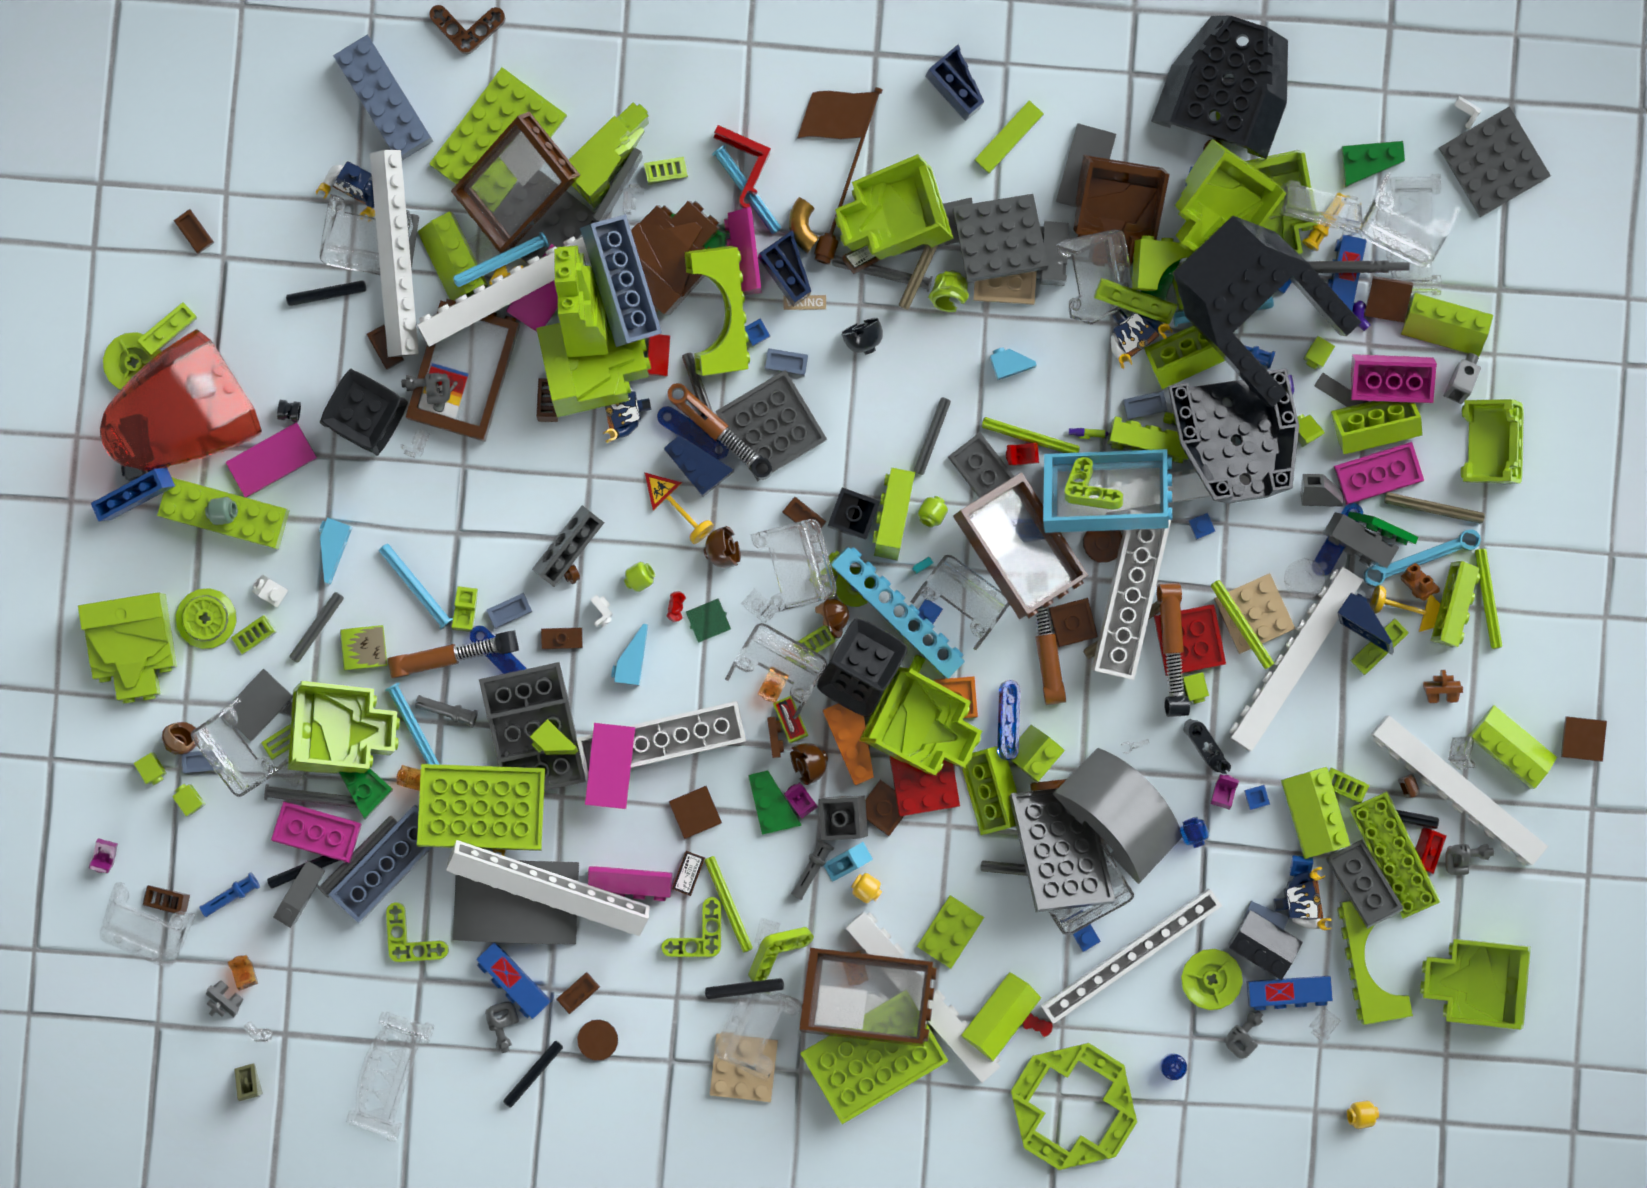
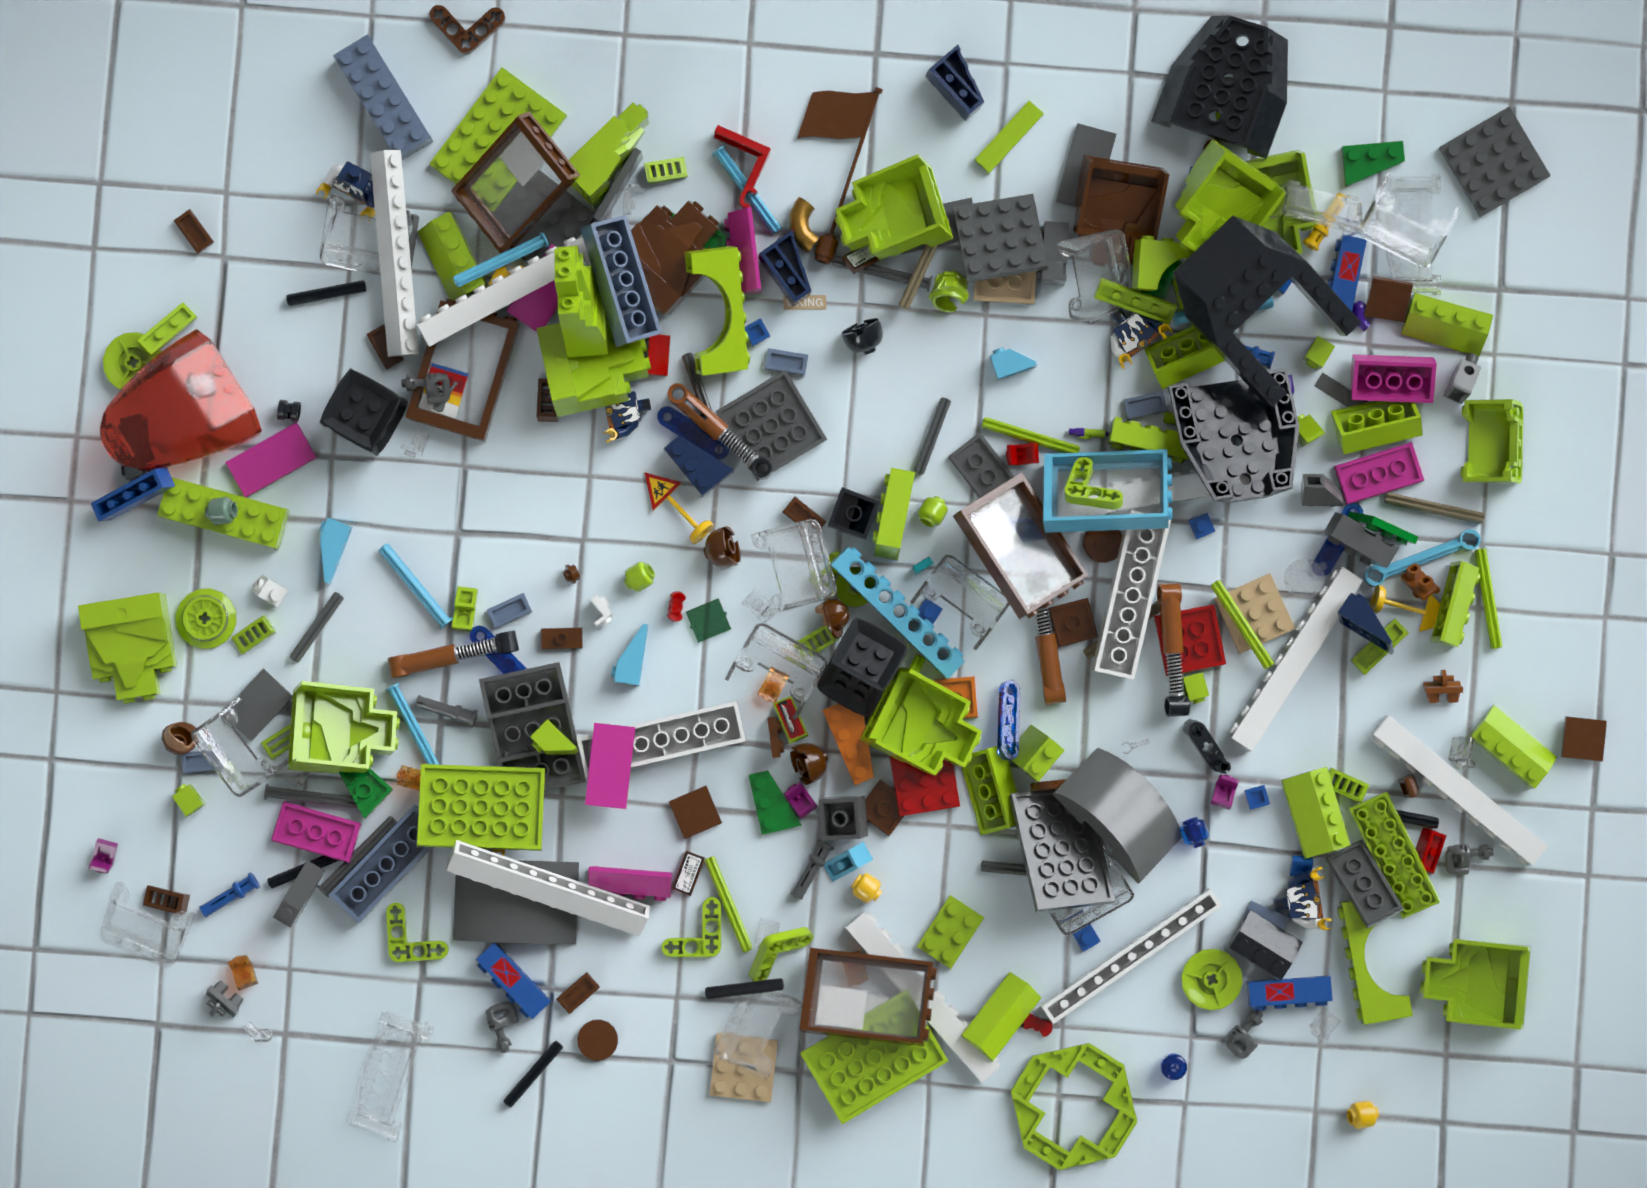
lime brick [134,752,167,786] -> none
olive slope [234,1063,263,1101] -> none
slope [340,625,388,670] -> none
dark grey brick [532,505,605,587] -> none
dark grey axle [1307,260,1410,273] -> none
white tile [1454,96,1481,130] -> none

